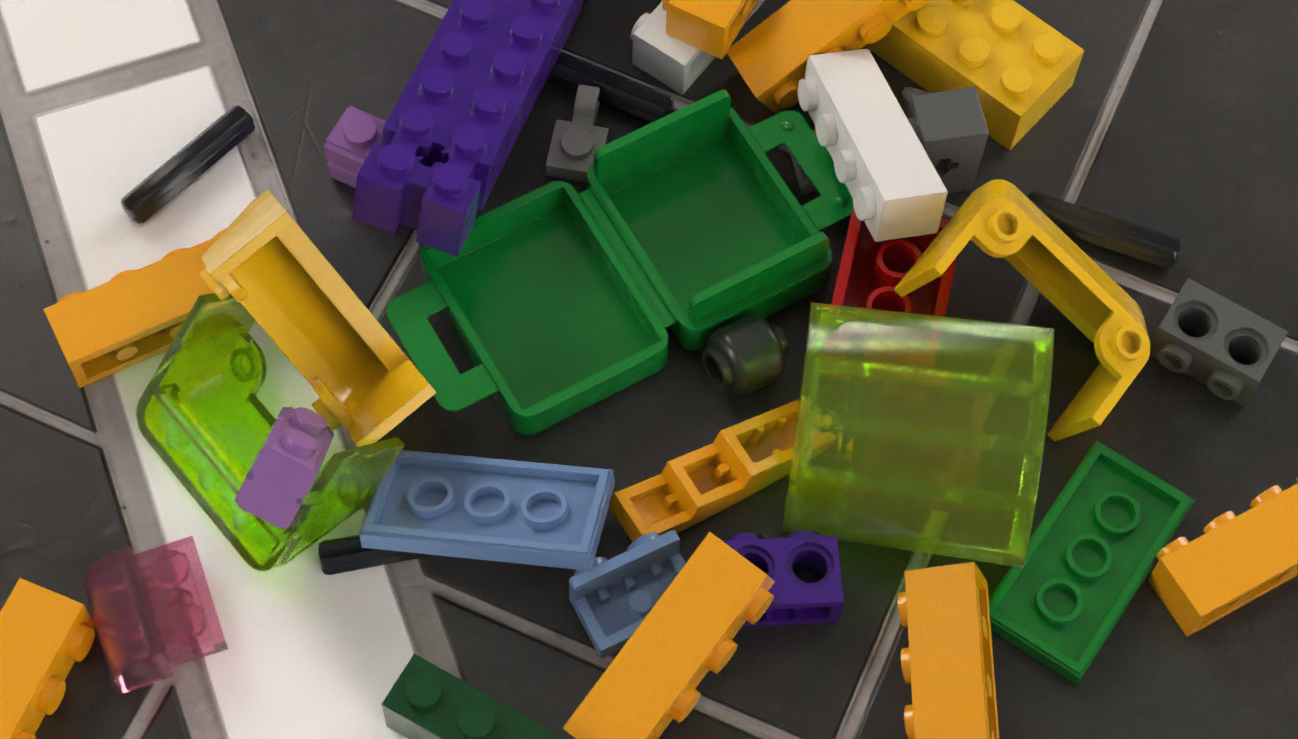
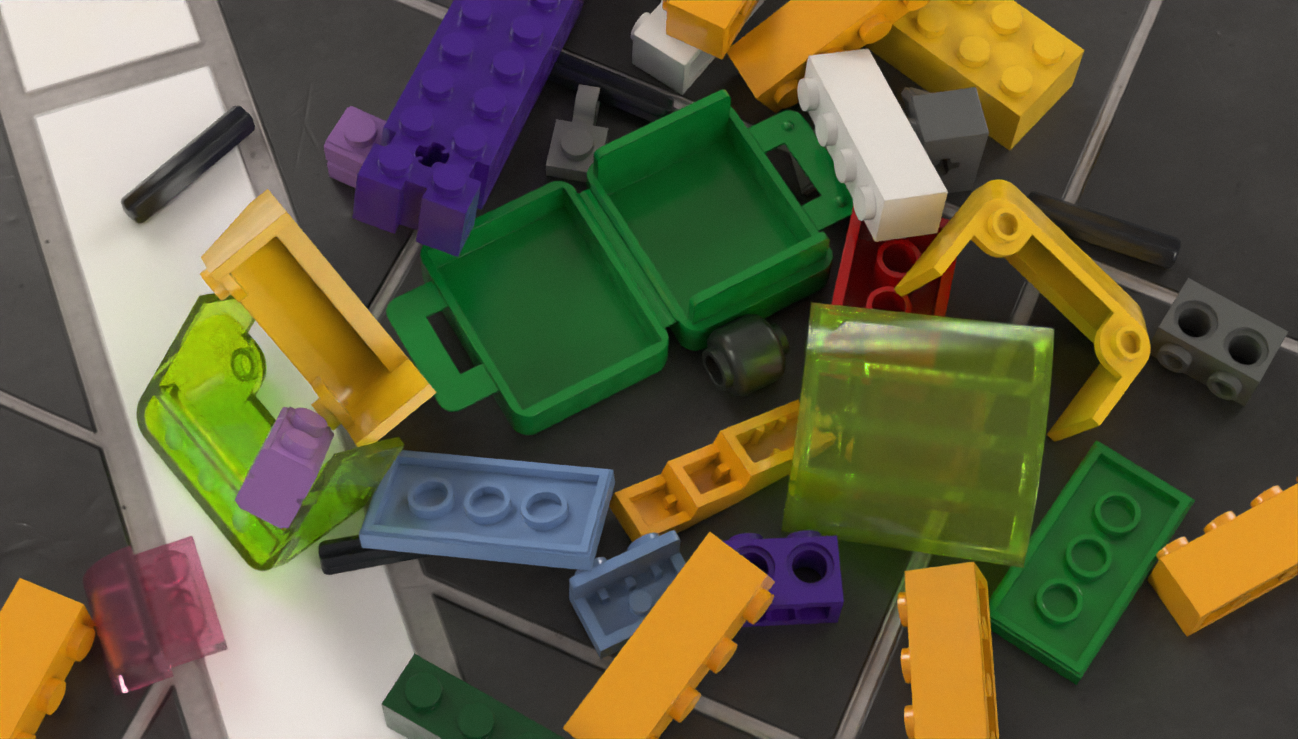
light orange brick [43,228,250,388] -> none

